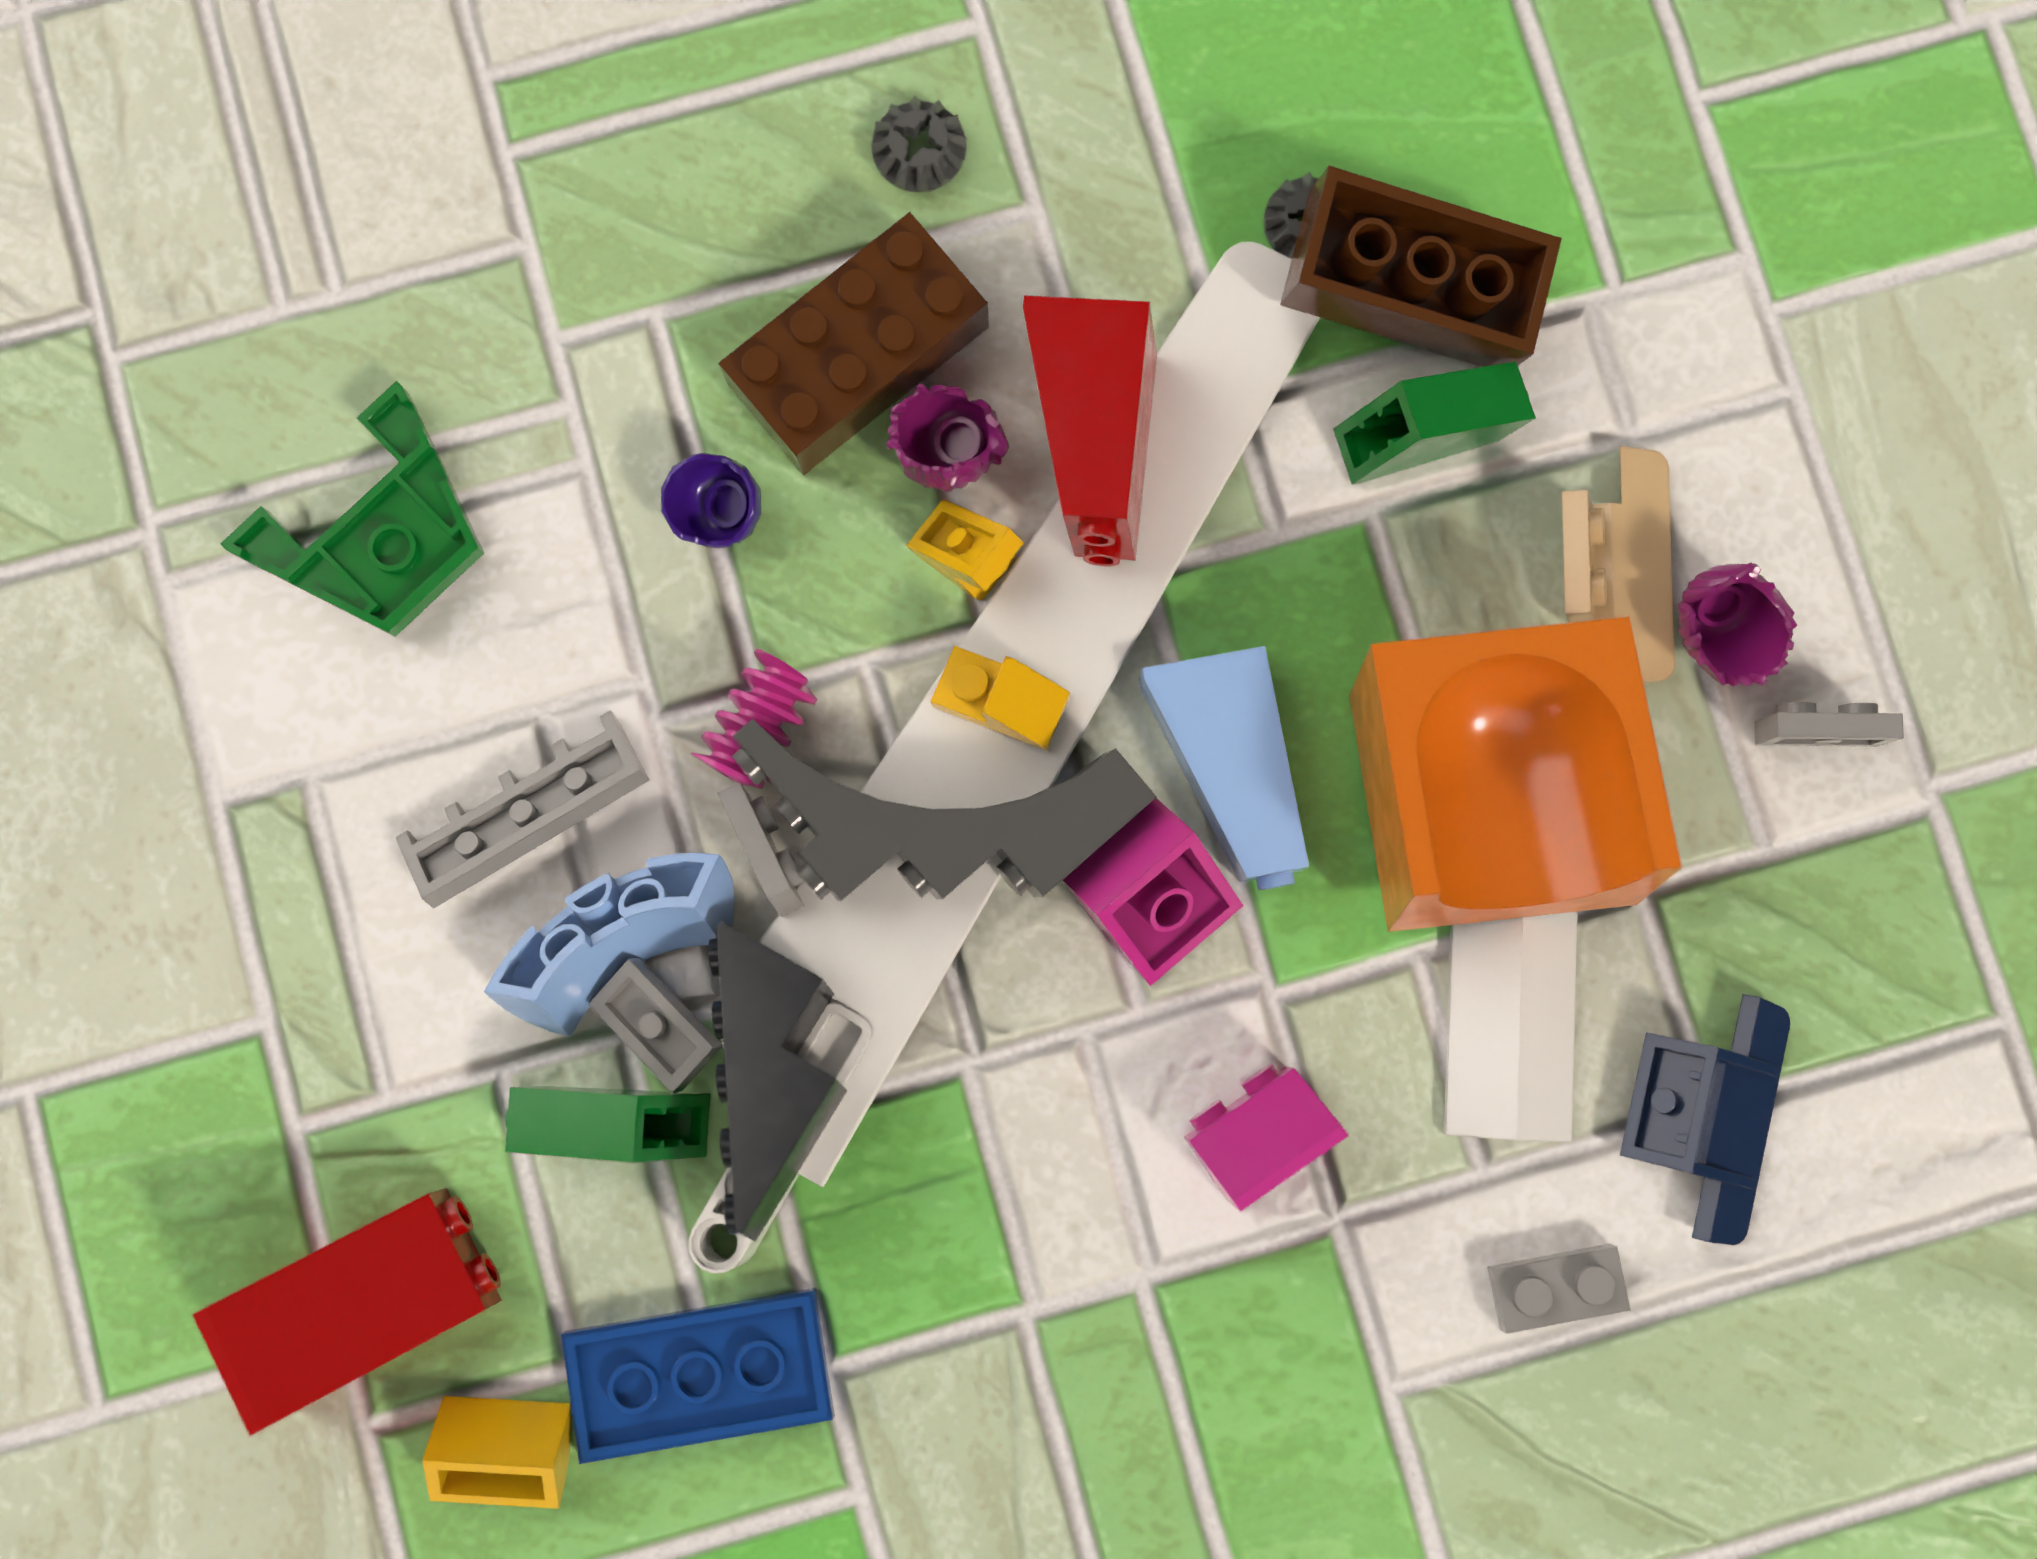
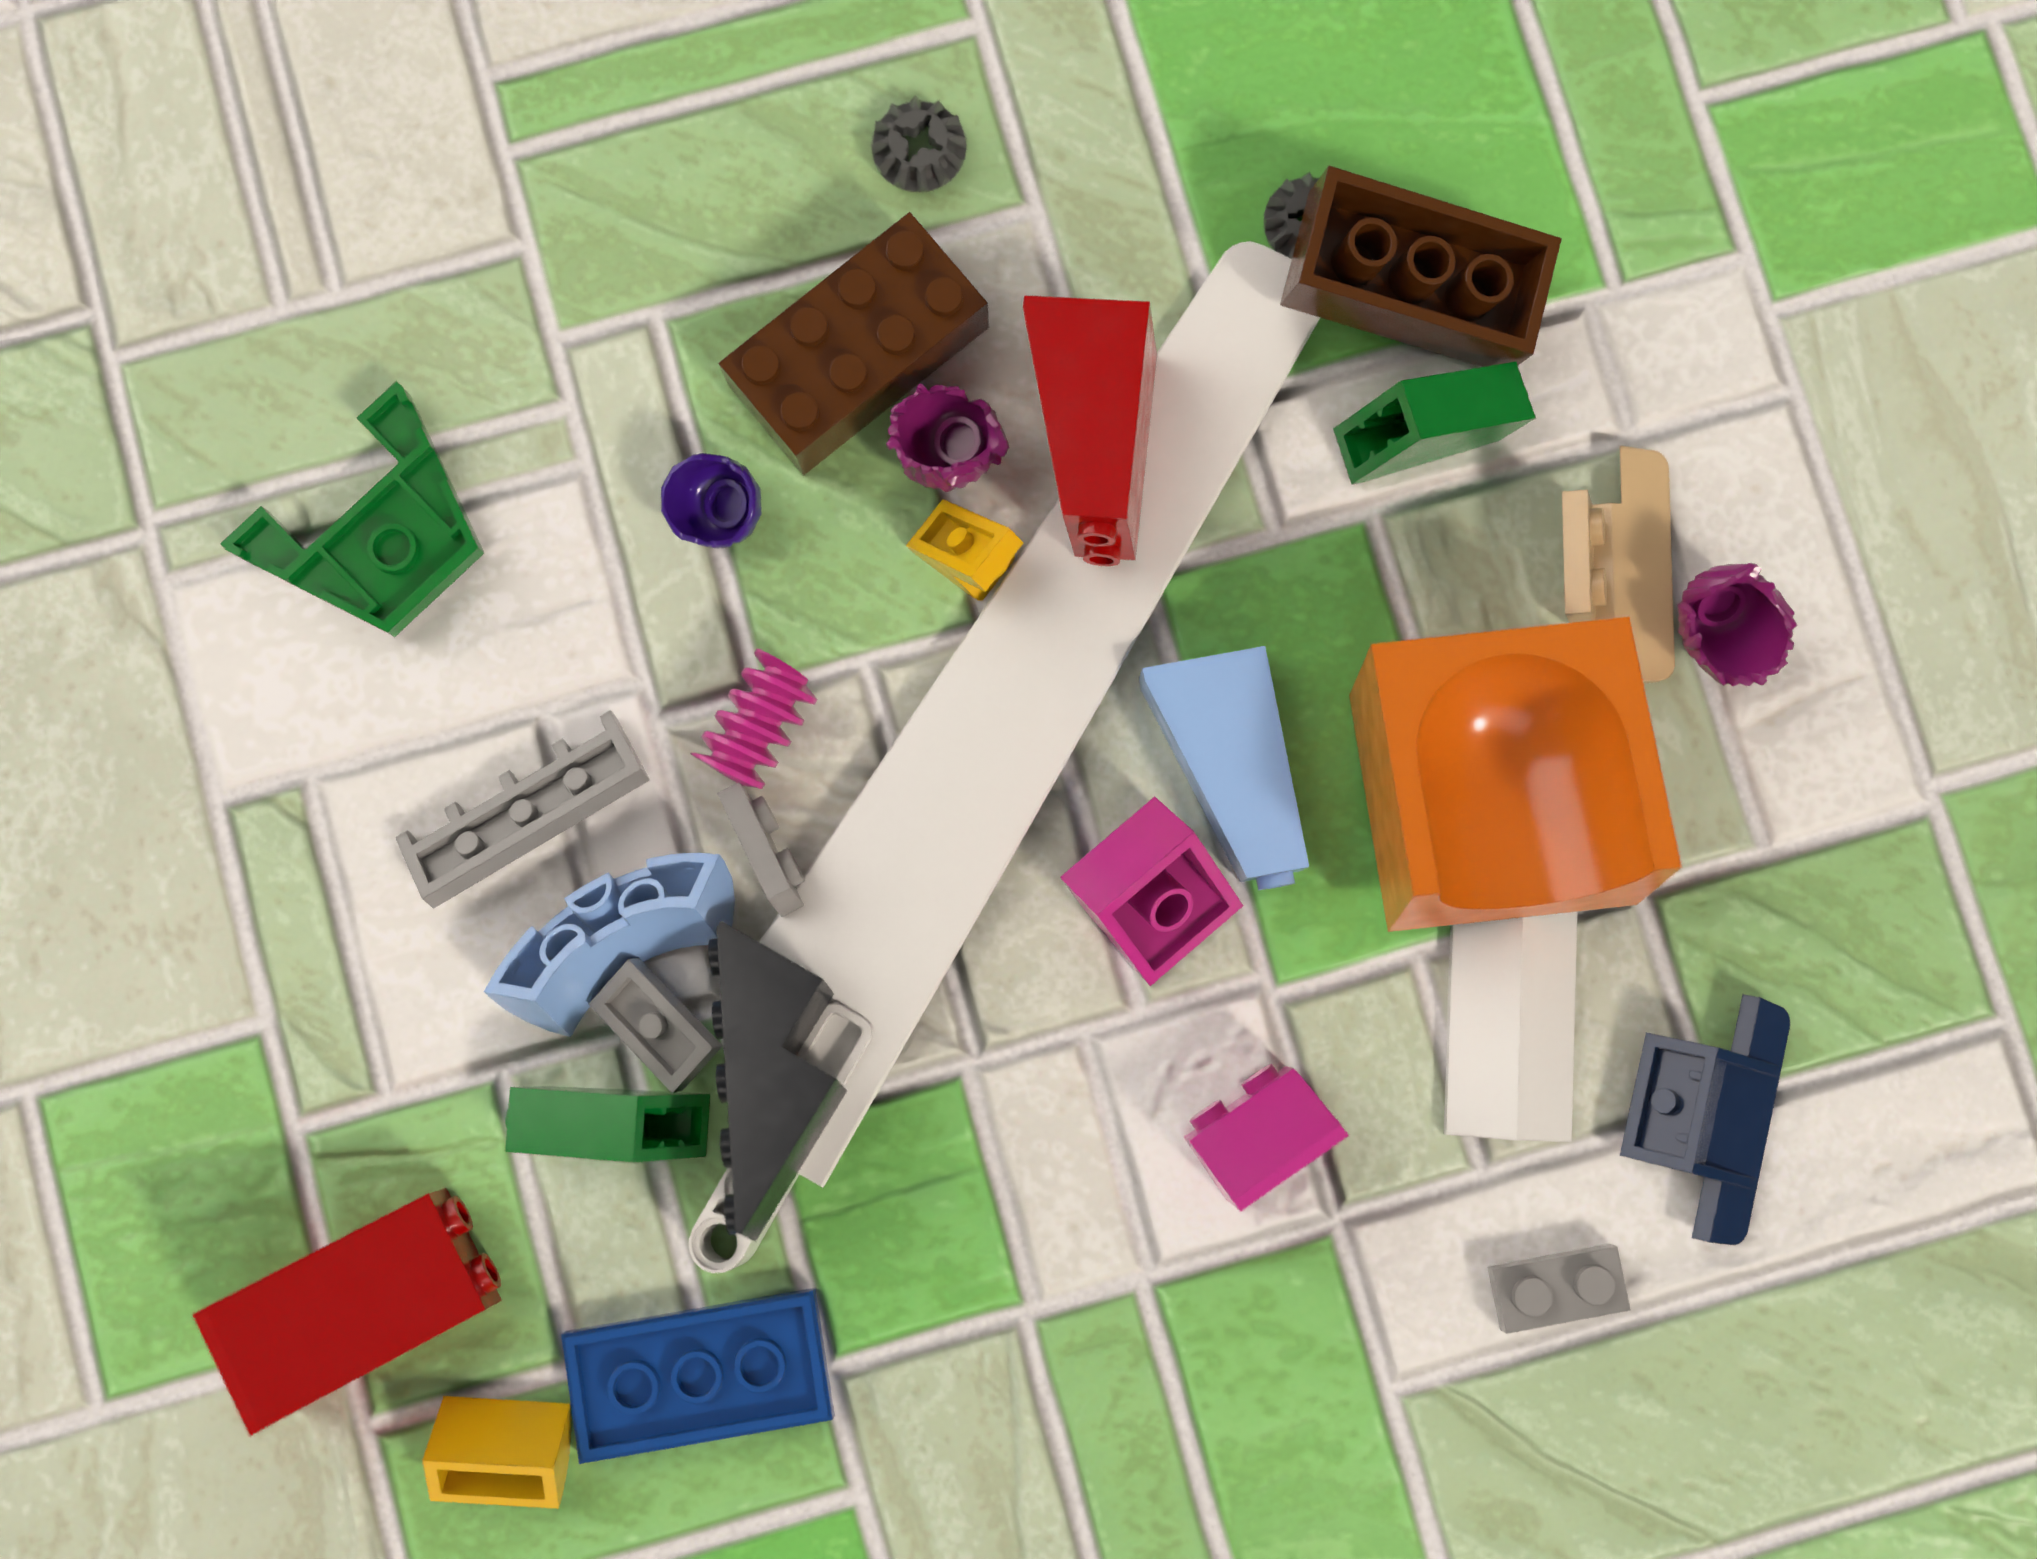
dark grey arch [731,719,1157,901] -> none
yellow slope [930,645,1071,751] -> none
light grey plate [1755,702,1904,747] -> none

